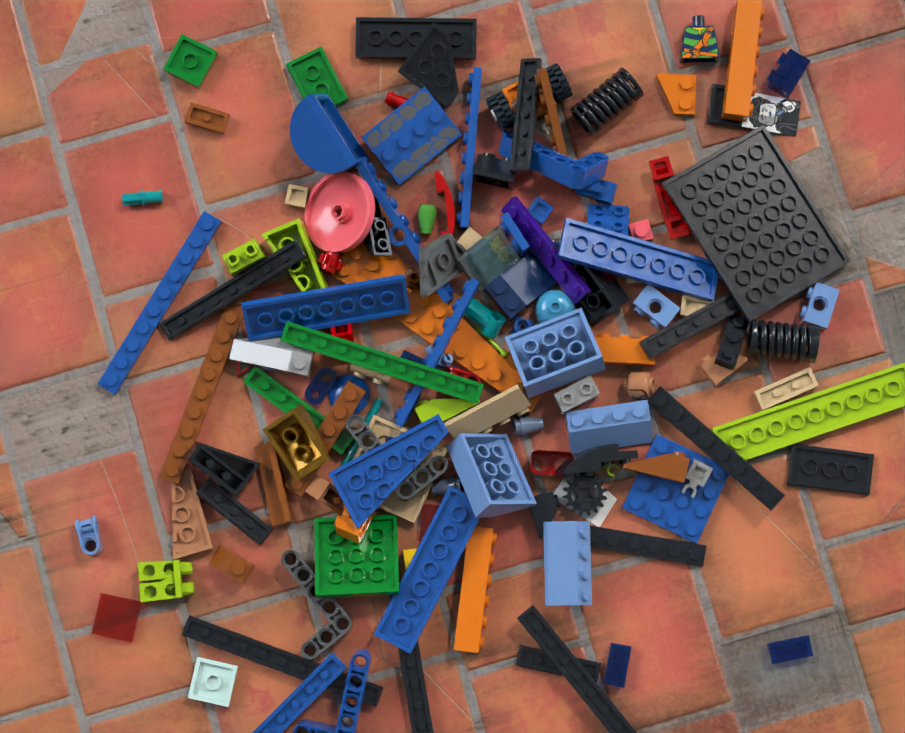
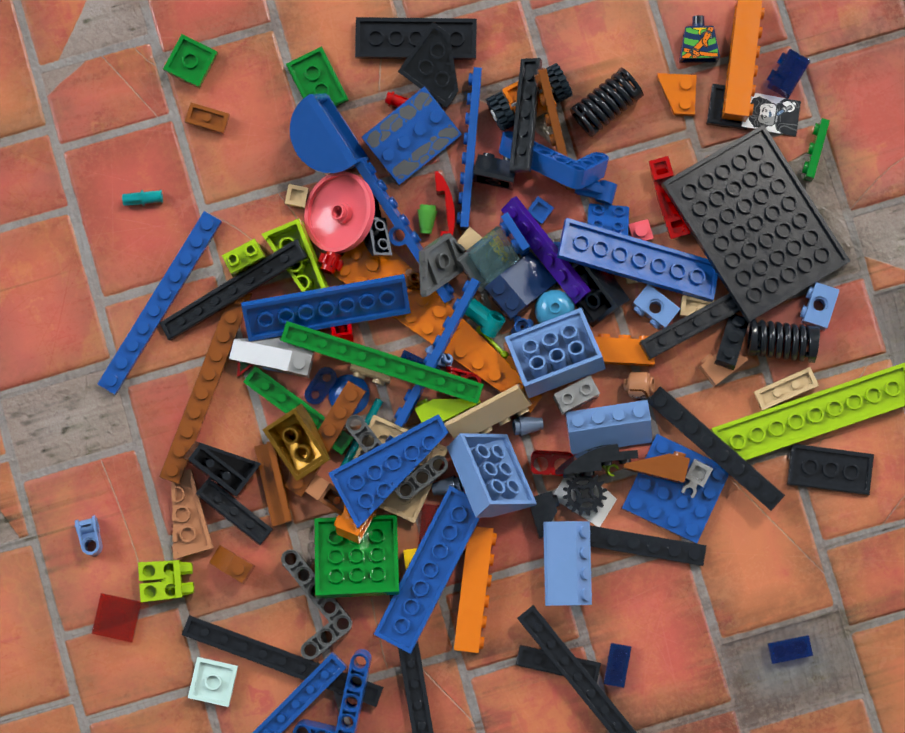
none -> green plate [802,118,830,182]

